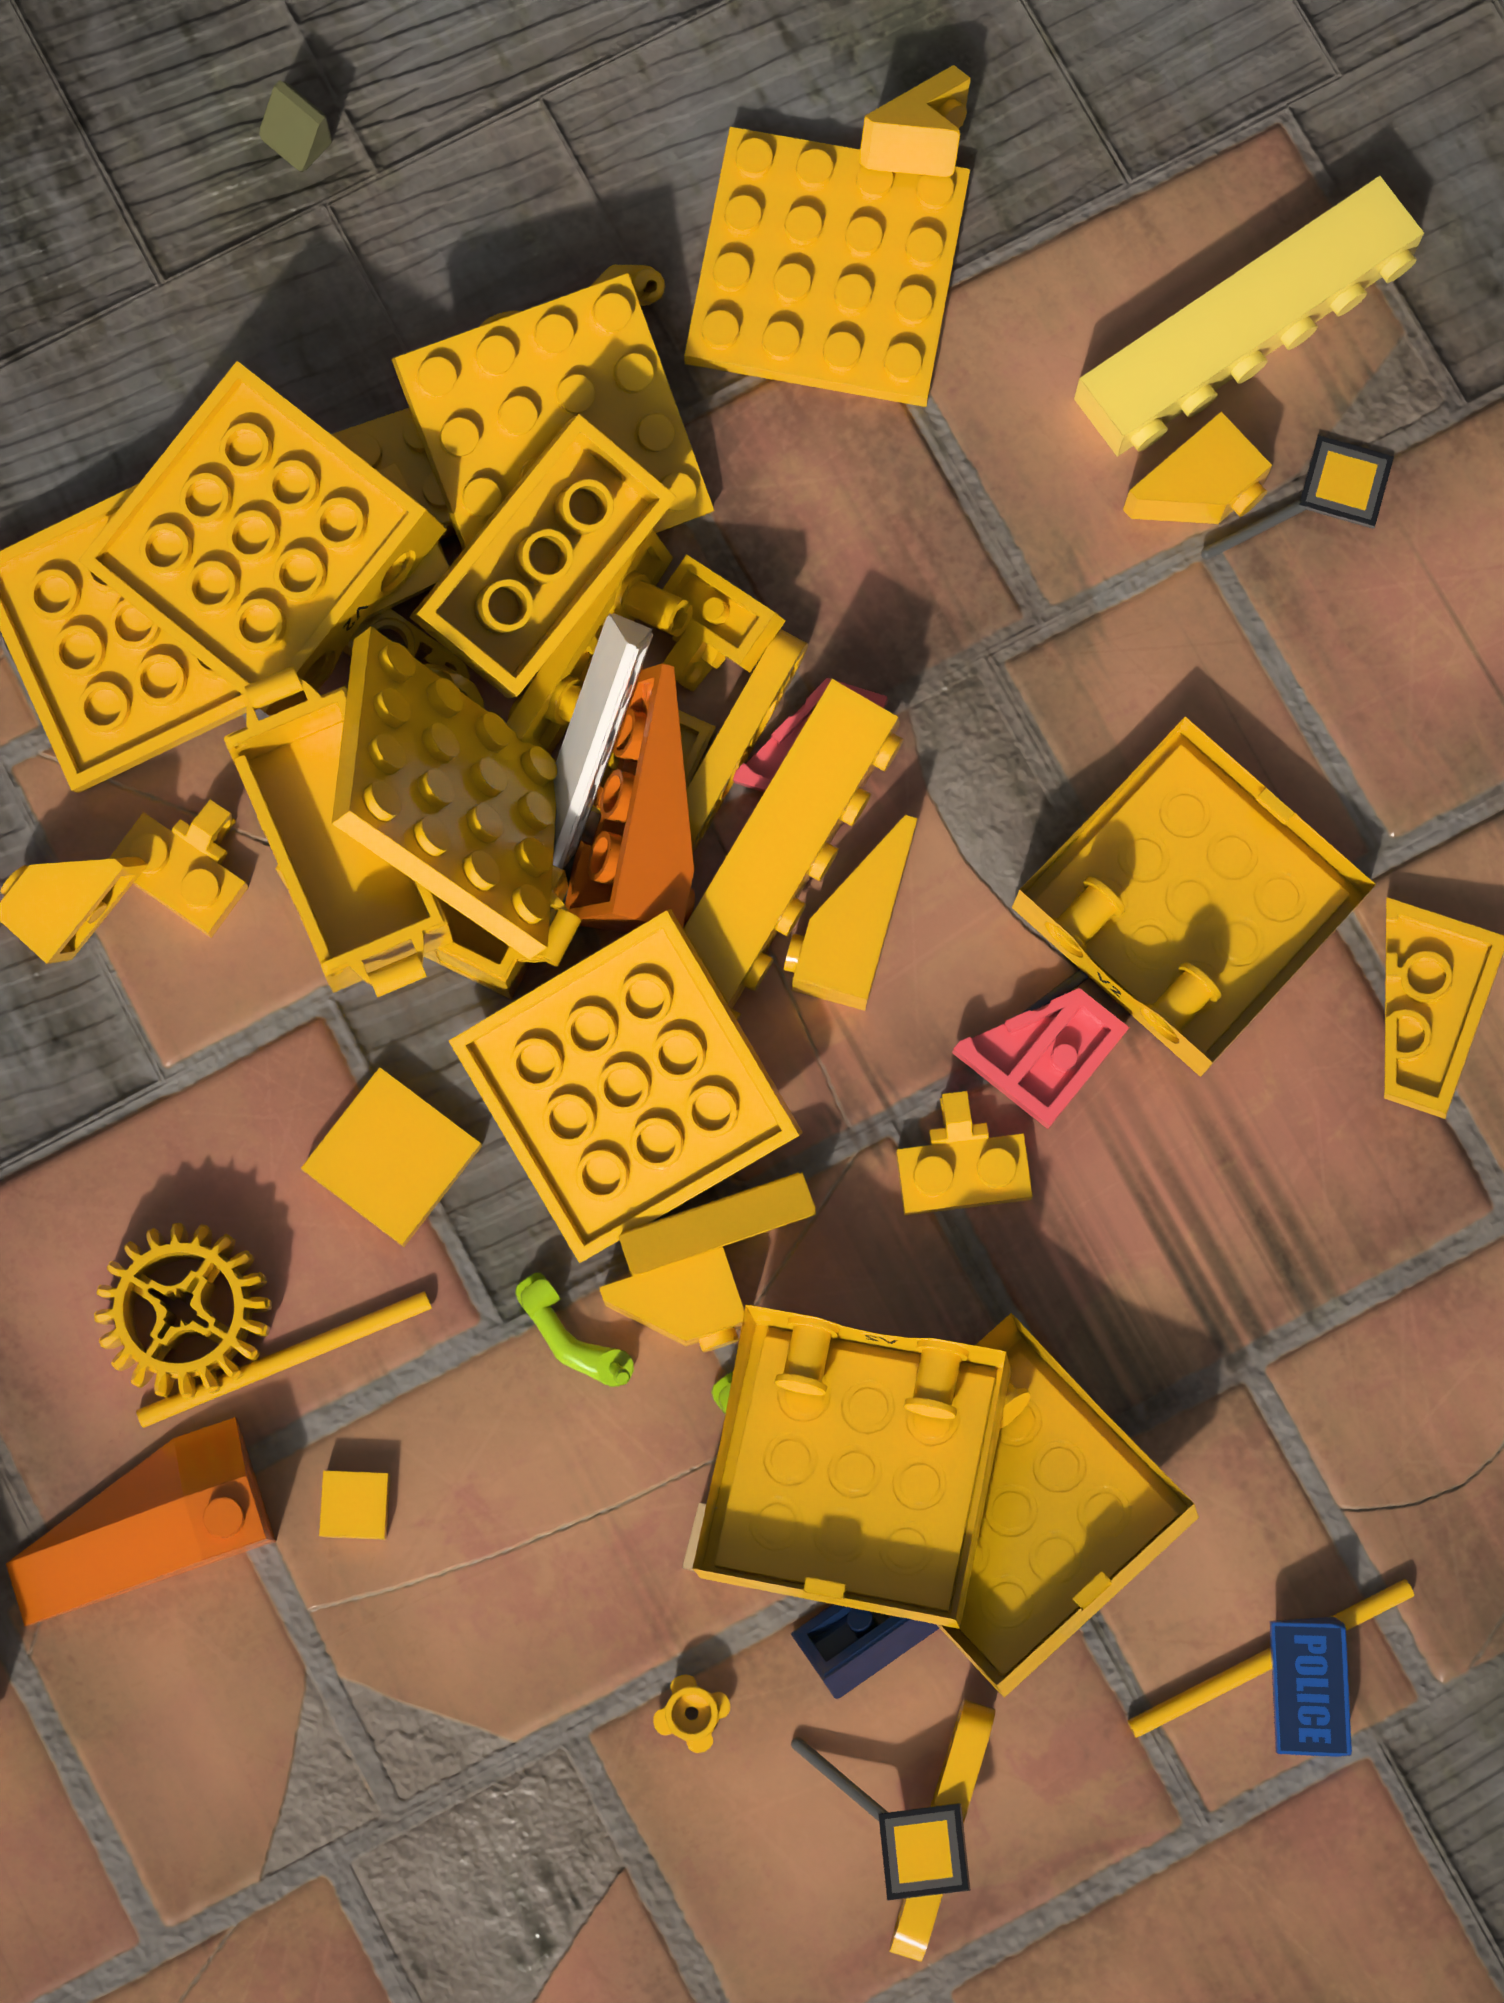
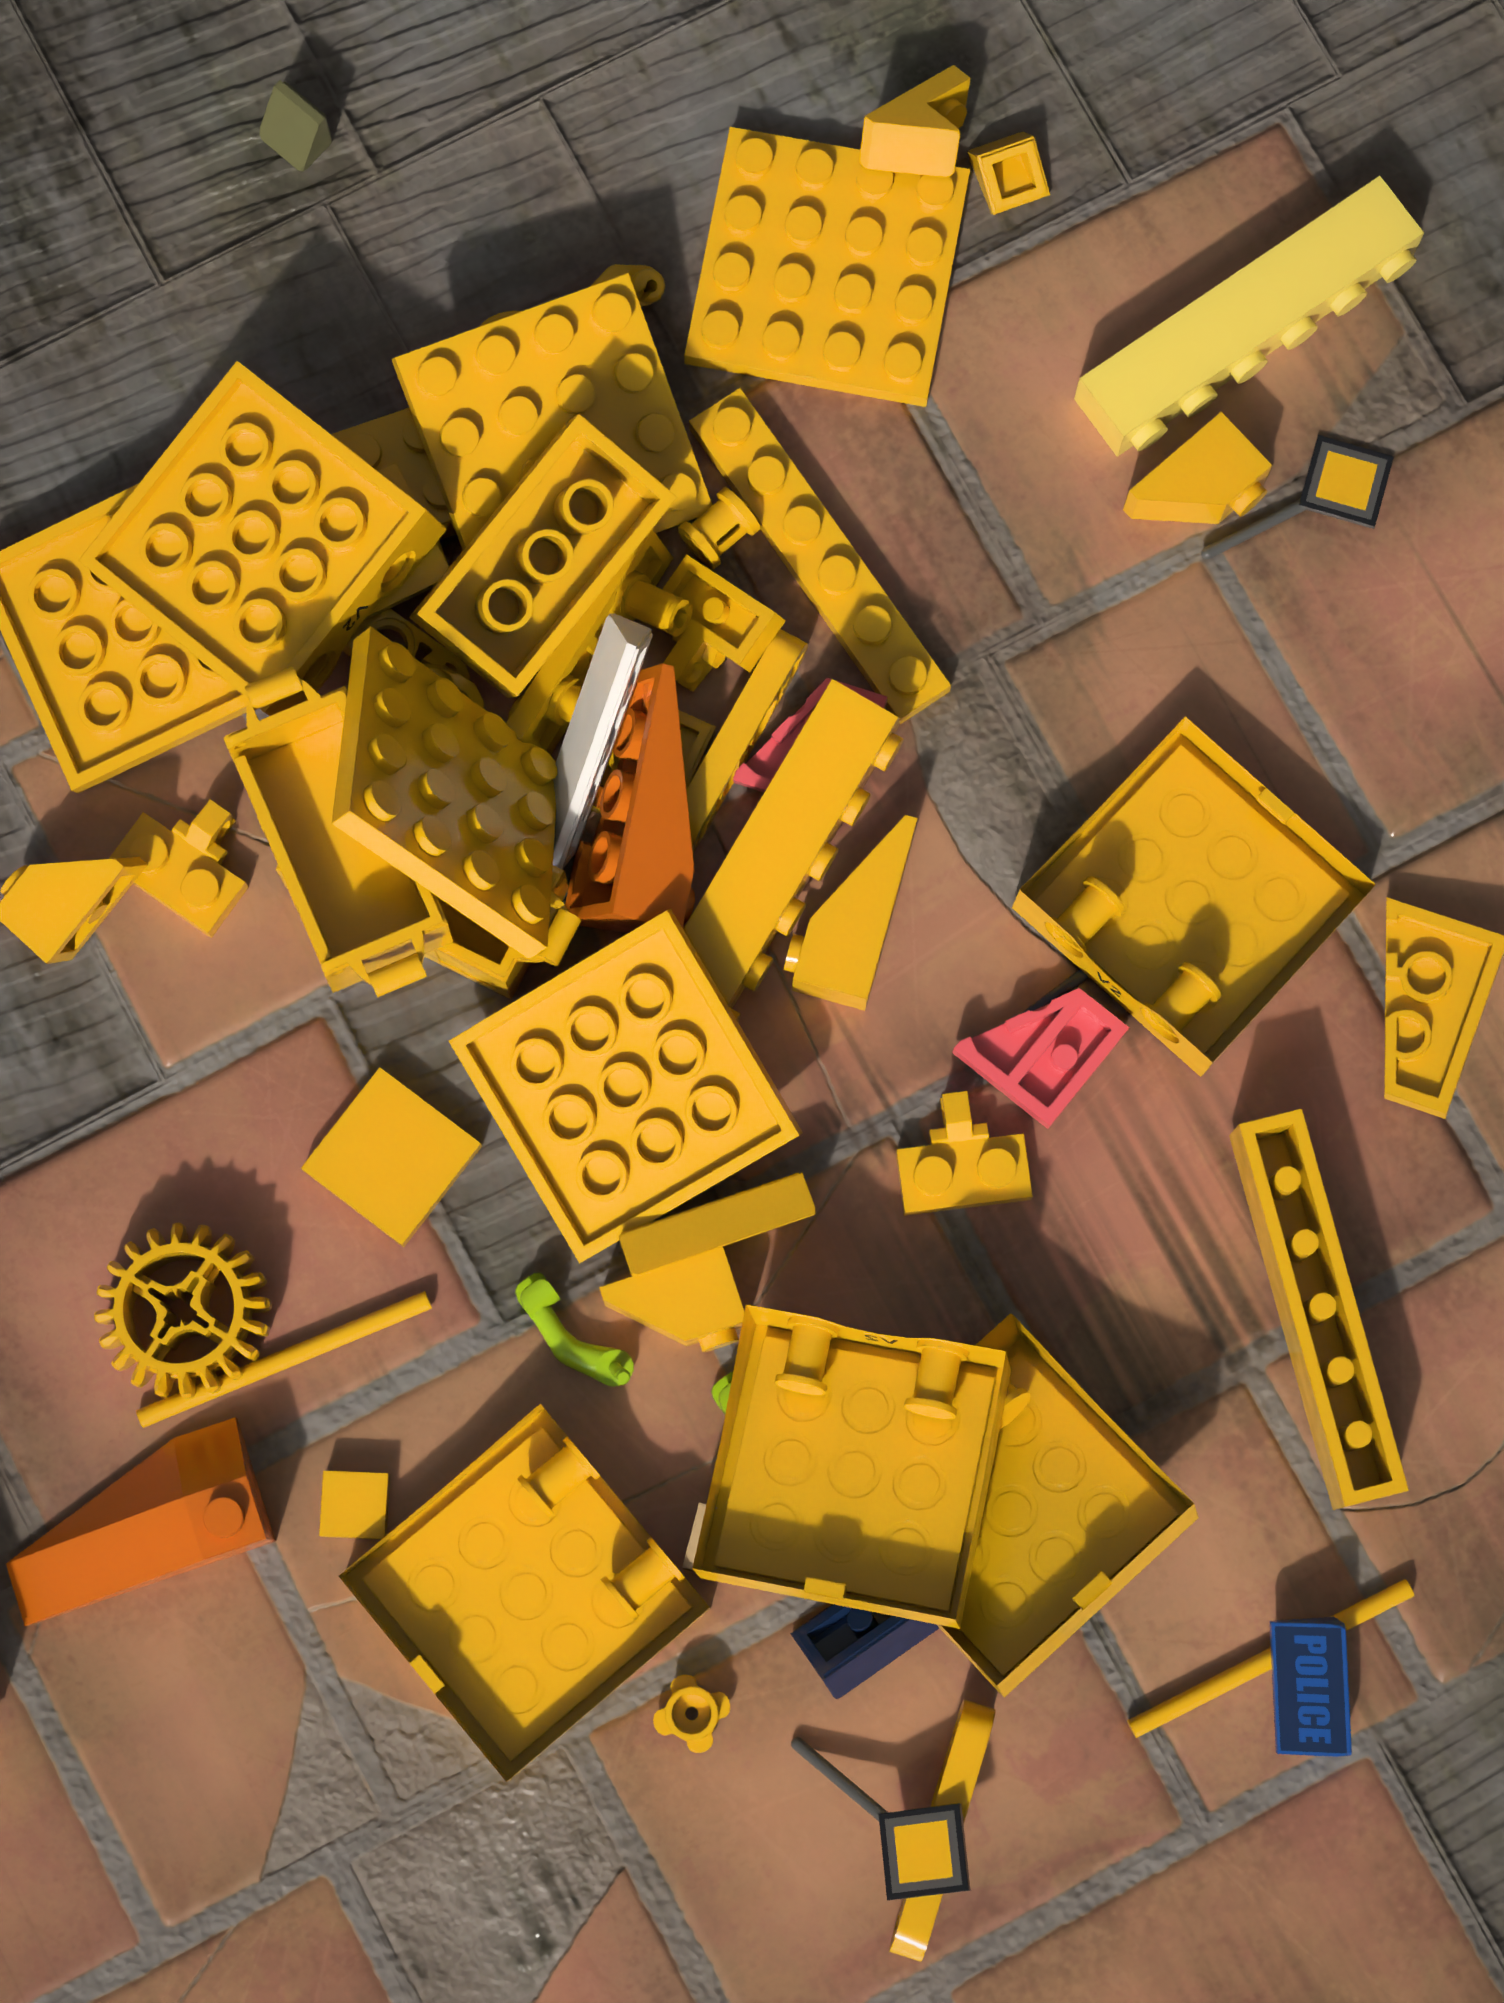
none -> yellow piece [339,1404,710,1782]
none -> yellow bush [678,487,761,570]
none -> yellow plate [689,388,951,725]
none -> yellow slope [968,132,1050,215]
none -> yellow brick [1229,1109,1409,1510]

